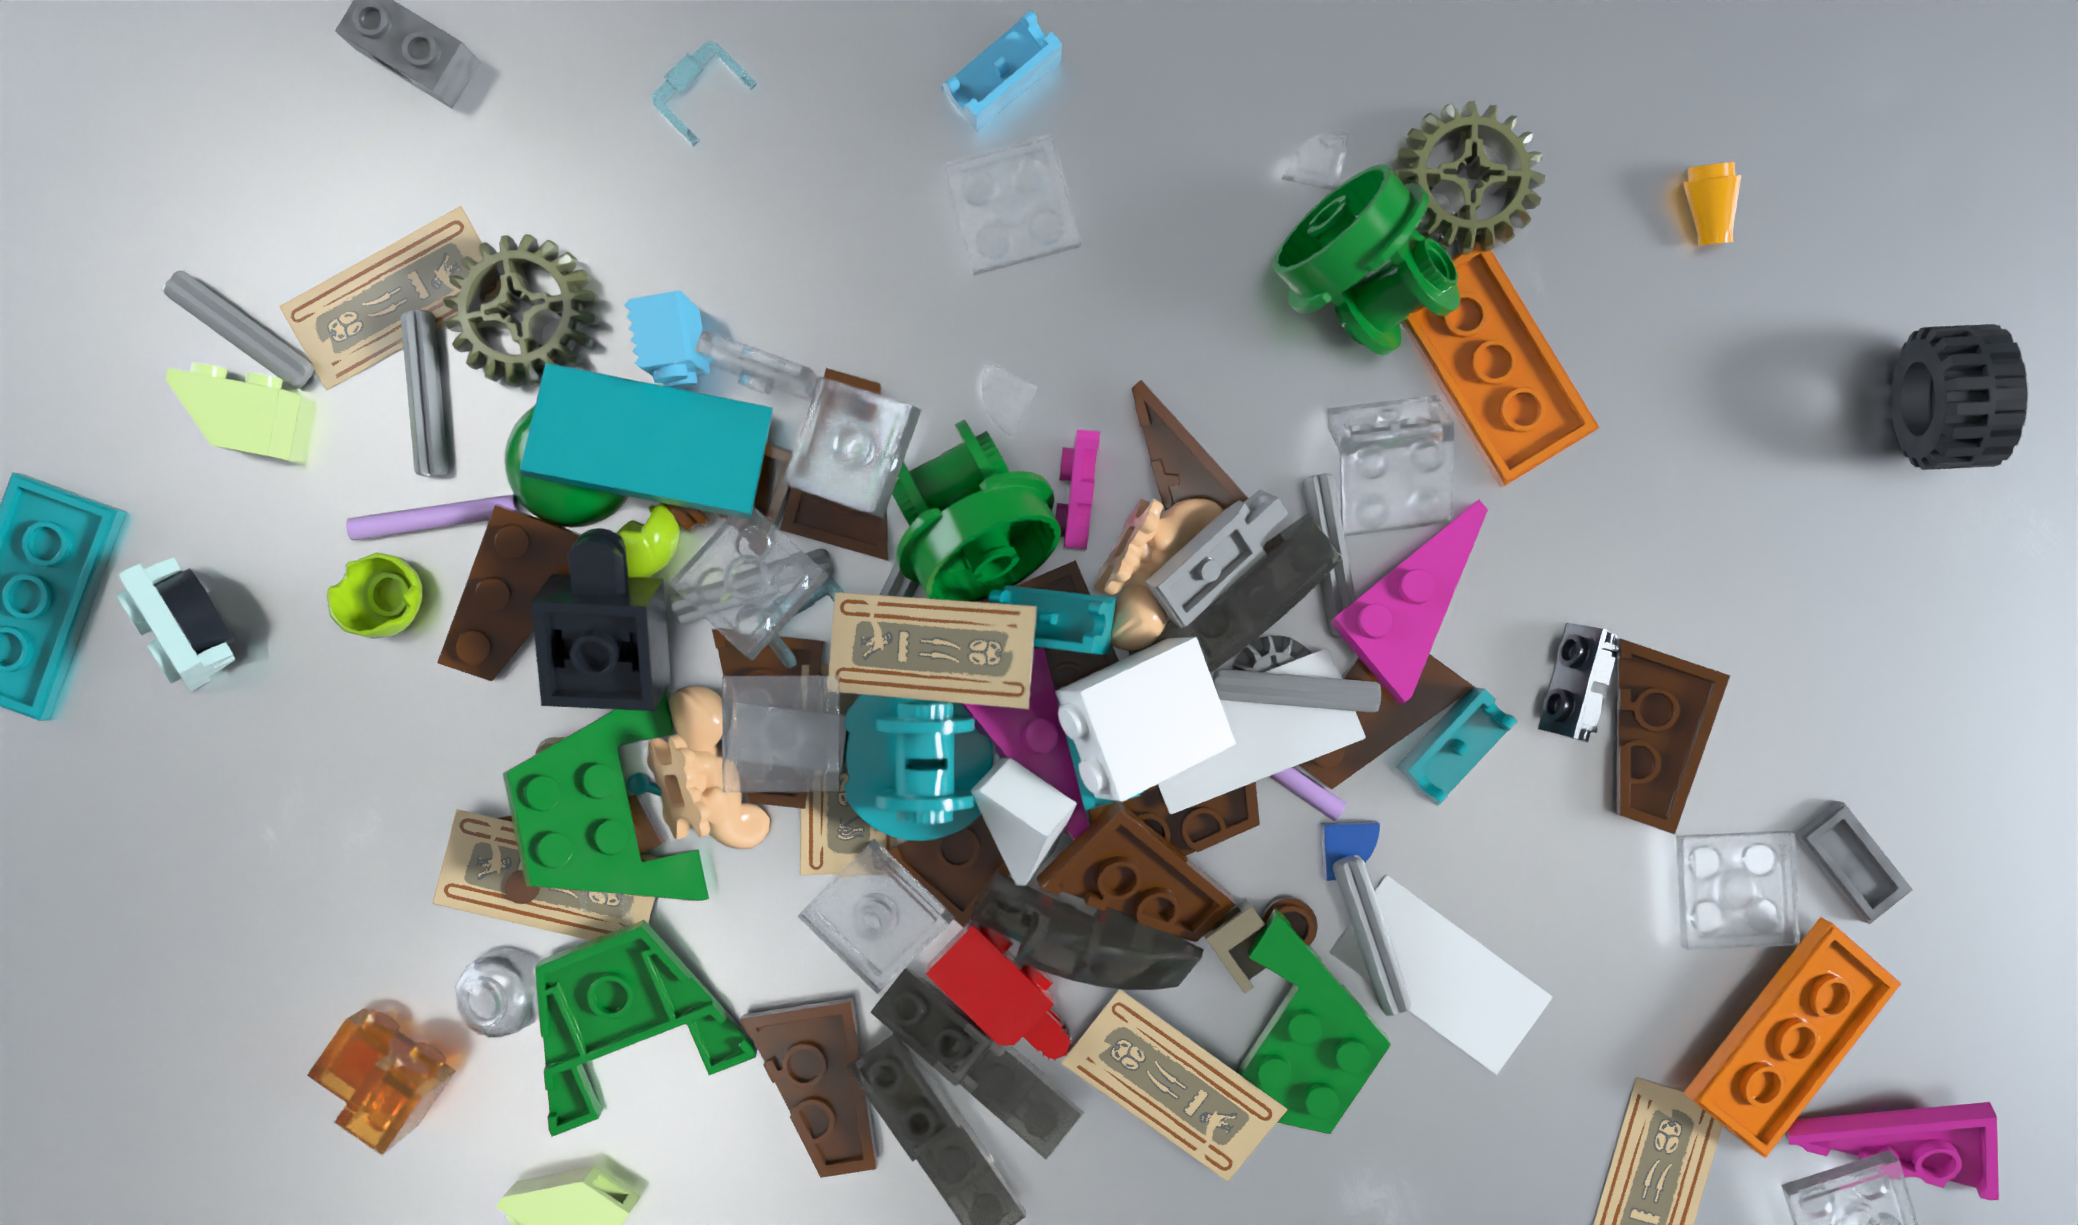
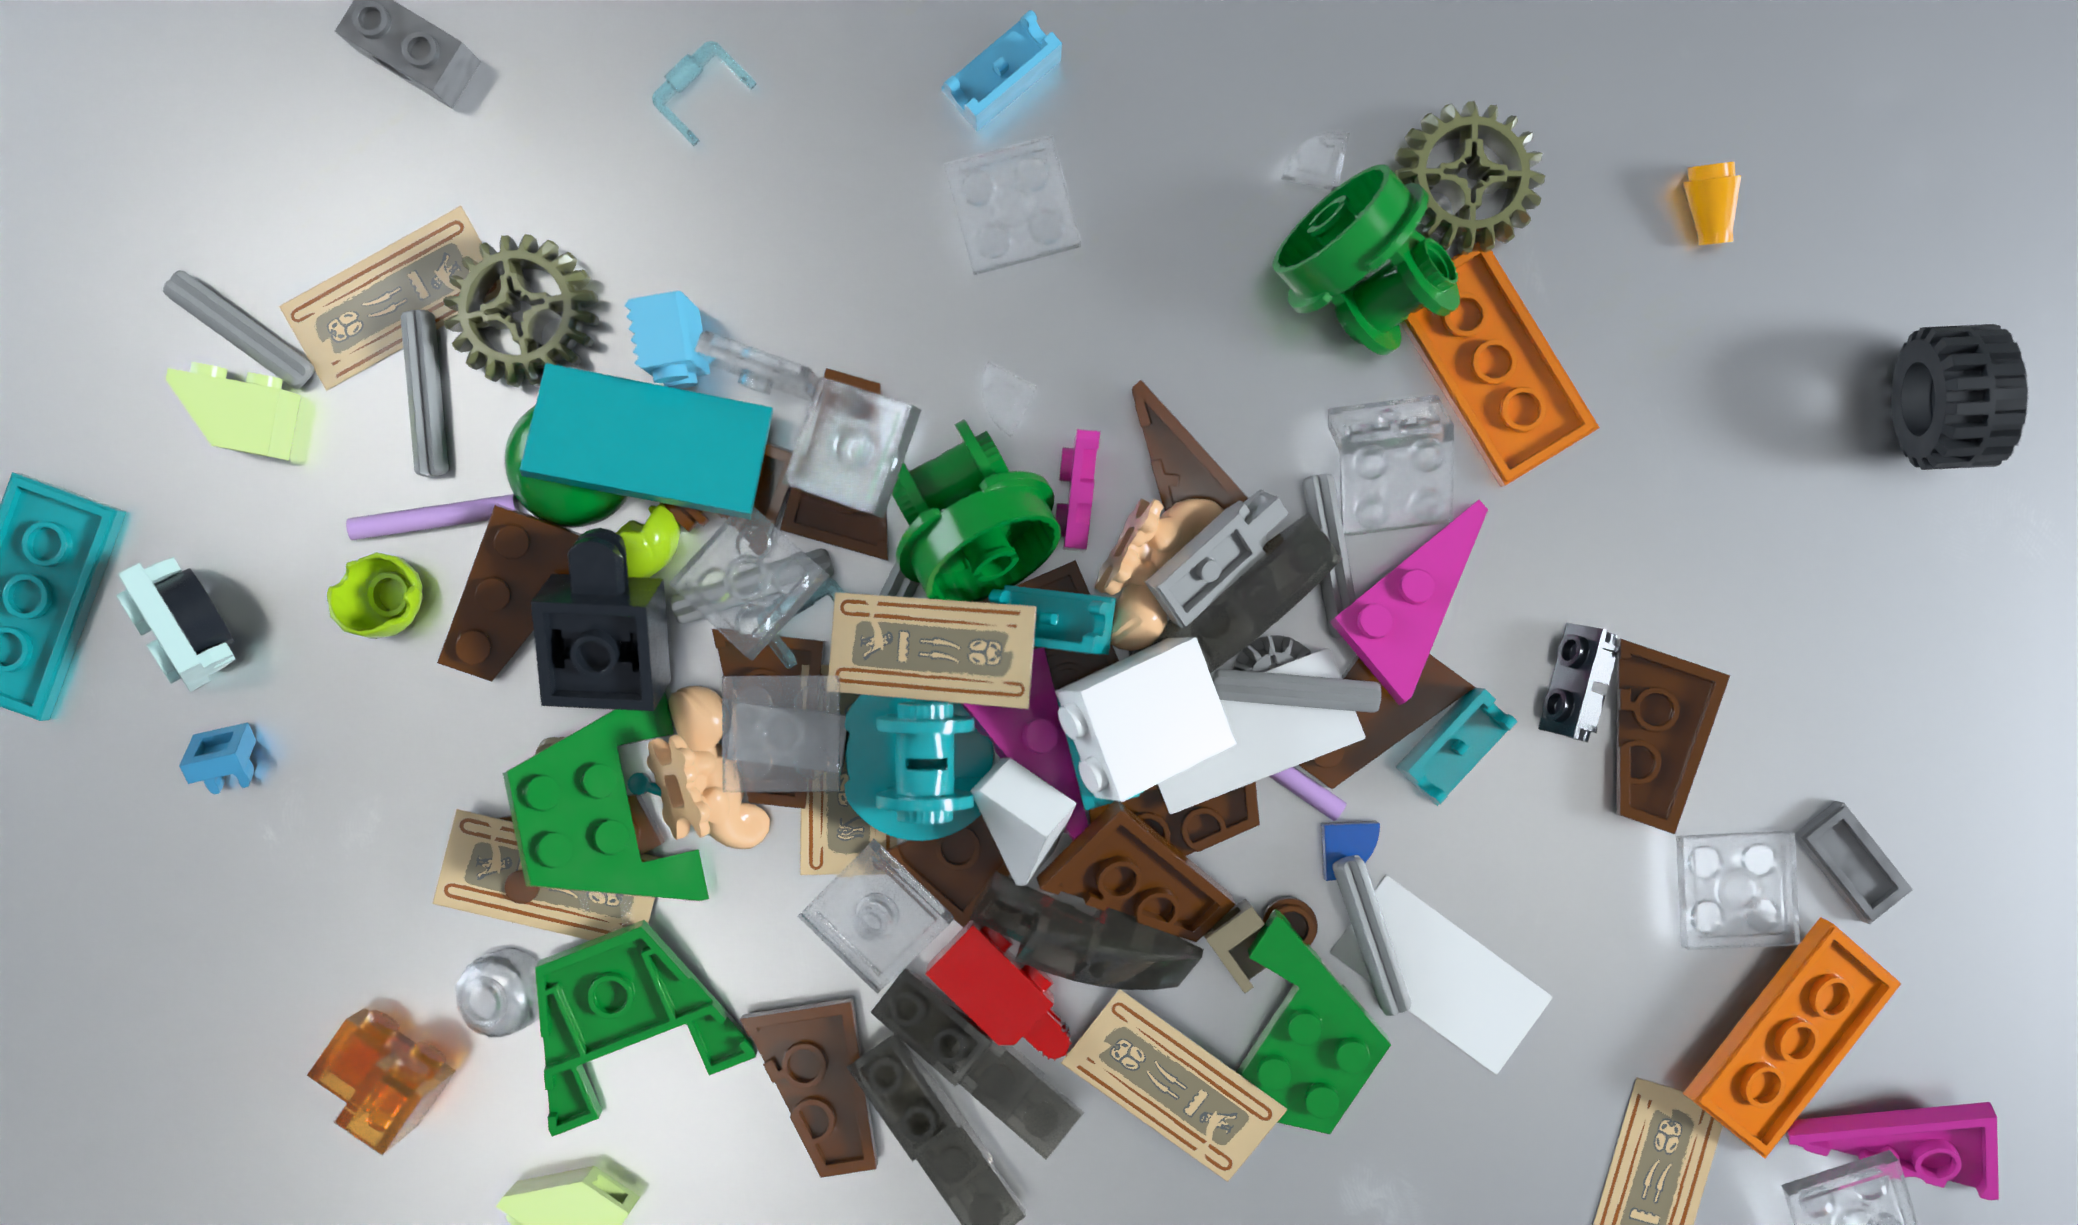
none -> dark azure tile [179,722,256,794]

